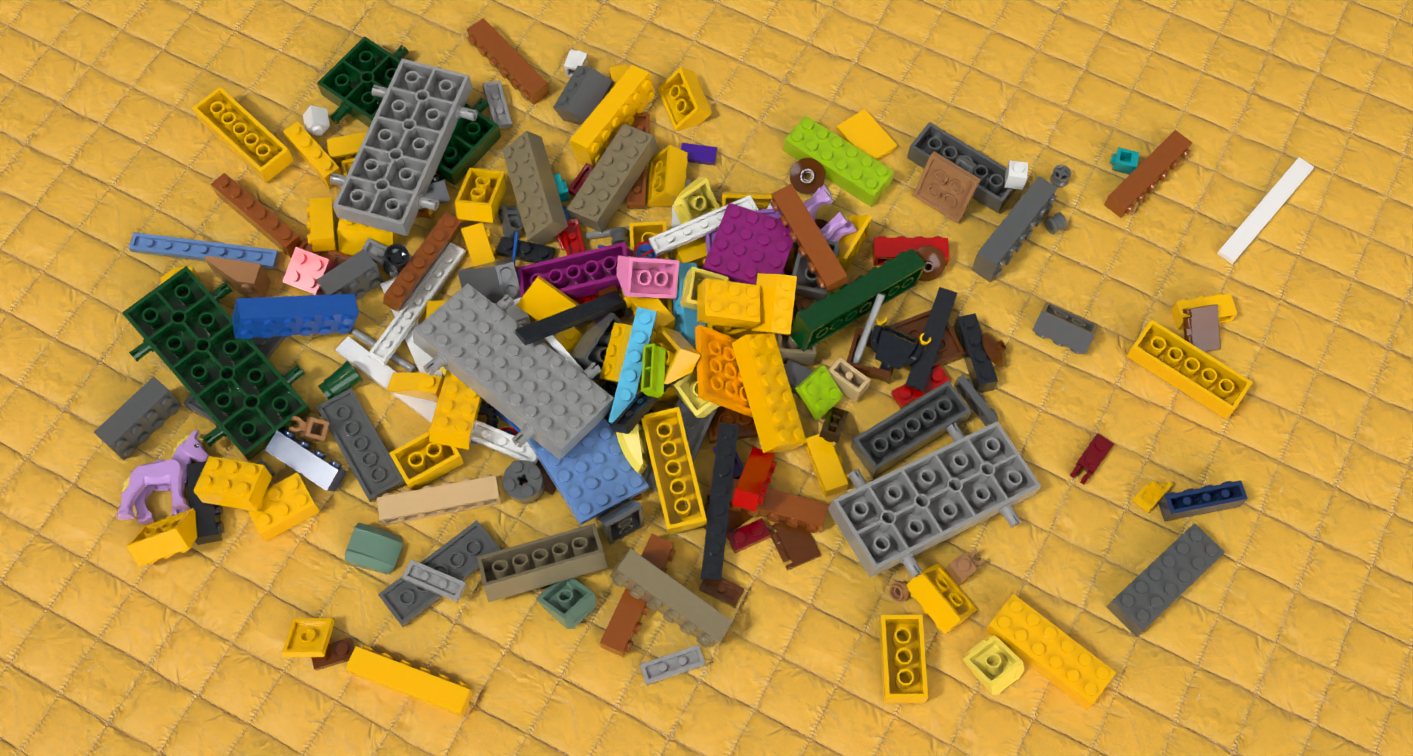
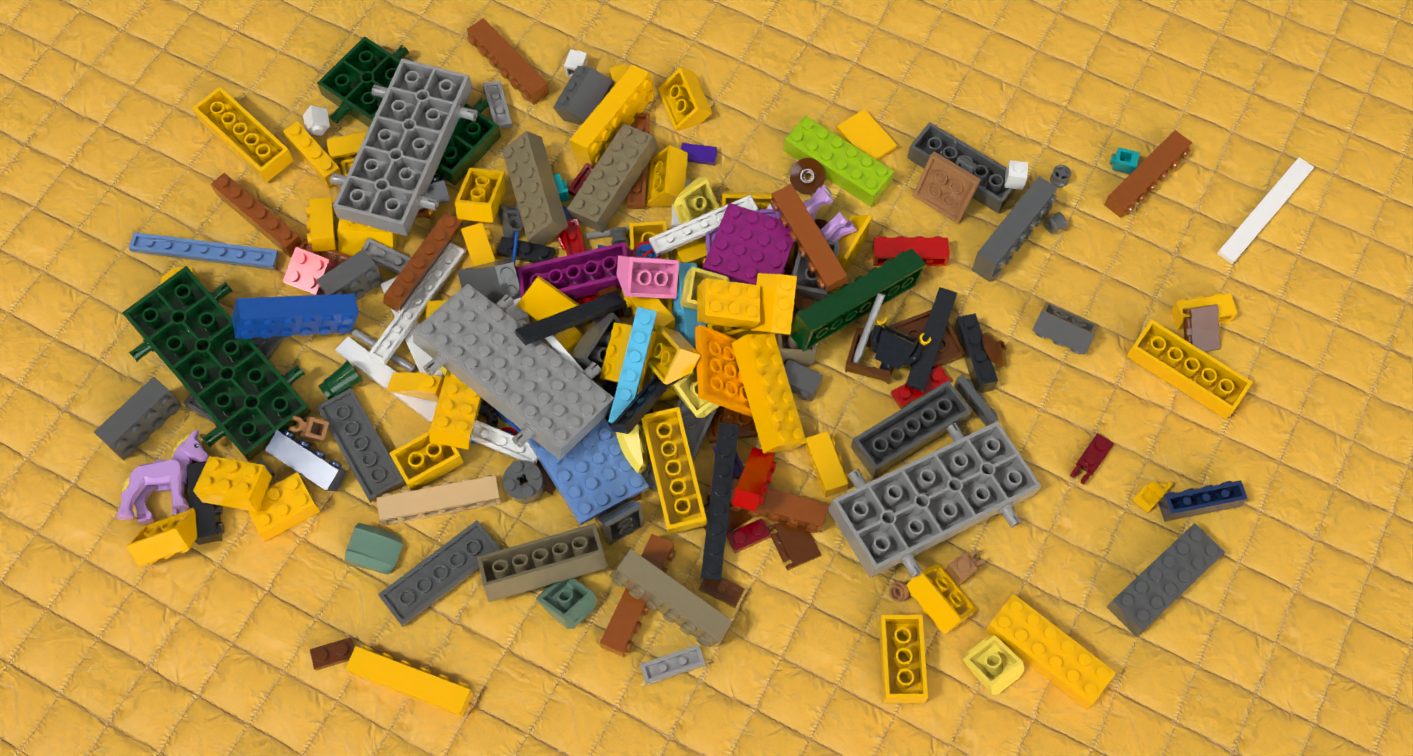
medium nougat slope [205,256,271,298] -> none
yellow plate [282,618,335,657] -> none
black wheel [383,244,409,277] -> none
light grey plate [402,559,467,603] -> none
lime piece [641,343,666,398] -> none
lime plate [795,365,844,419] -> none
dark brown plate [819,407,848,443] -> none
tan brick [828,357,870,402] -> none
reddish brown dish [915,246,946,281] -> none

